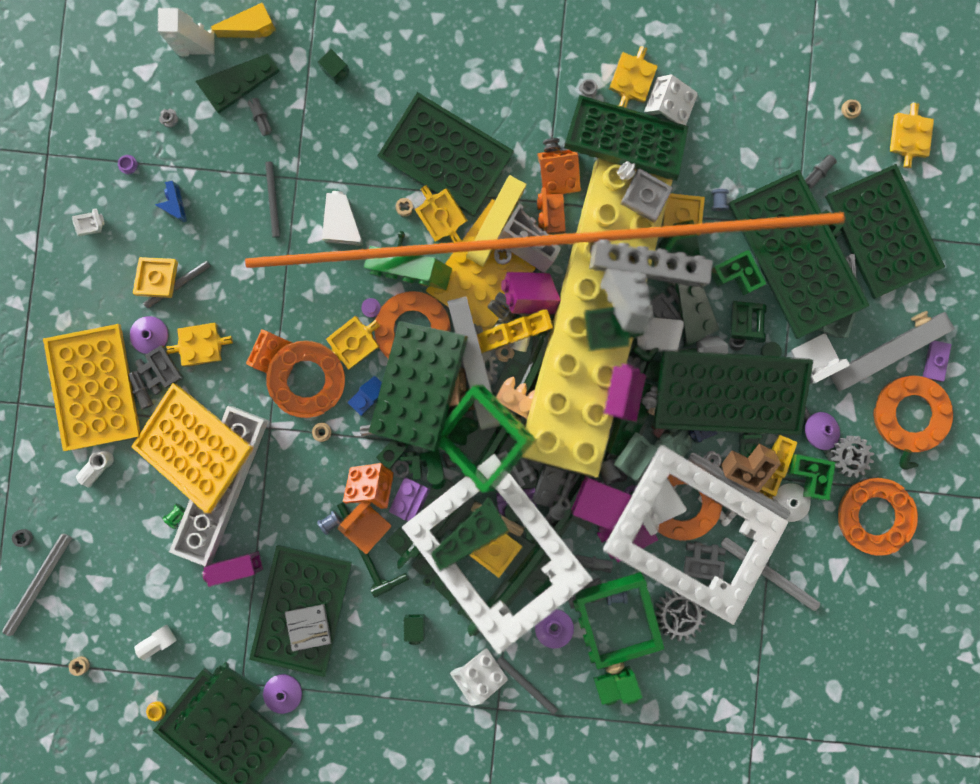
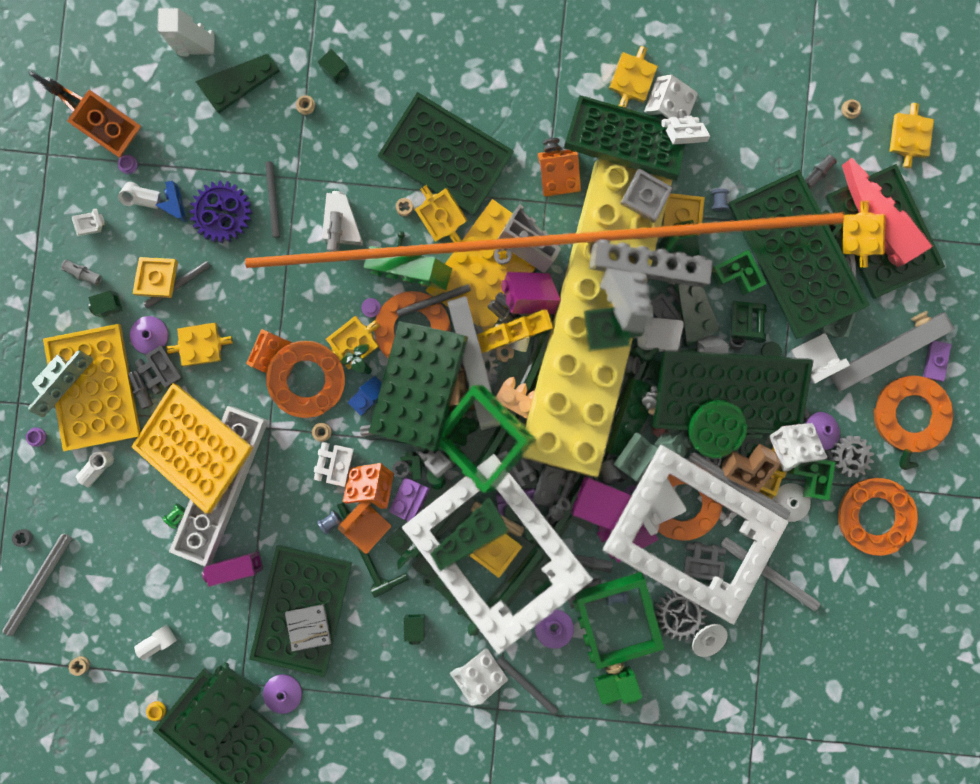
light grey plate [159,109,178,127] -> none
yellow slope [211,2,276,38] -> none
dark grey axle [247,98,272,136] -> none
dark green leg [376,439,410,470] -> none
light yellow beam [466,175,527,267] -> none
orange bracket [537,188,565,234] -> none
light grey plate [579,79,598,97] -> none
magenta brick [604,364,646,422] -> none
white plate [617,161,635,180] -> none
none -> medium lavender plate [26,428,46,447]
none -> sand green bracket [28,350,93,417]
none -> orange slope [29,70,142,158]
none -> light grey pin [61,259,102,286]
none -> dark green brick [88,290,123,317]
none -> white piece [118,182,161,209]
none -> dark purple gear [189,180,253,243]
none -> tan plate [296,95,315,115]
none -> white plate [314,442,354,487]
none -> light grey pin [327,211,343,252]
none -> dark green plant [341,344,372,374]
none -> dark grey bar [397,284,471,317]
none -> light grey plate [419,449,452,478]
none -> white plate [661,115,710,144]
none -> green tile [689,400,747,458]
none -> white dish [692,624,727,657]
none -> white bracket [769,423,827,472]
none -> coral wedge [842,158,932,267]
none -> yellow plate [843,200,886,268]

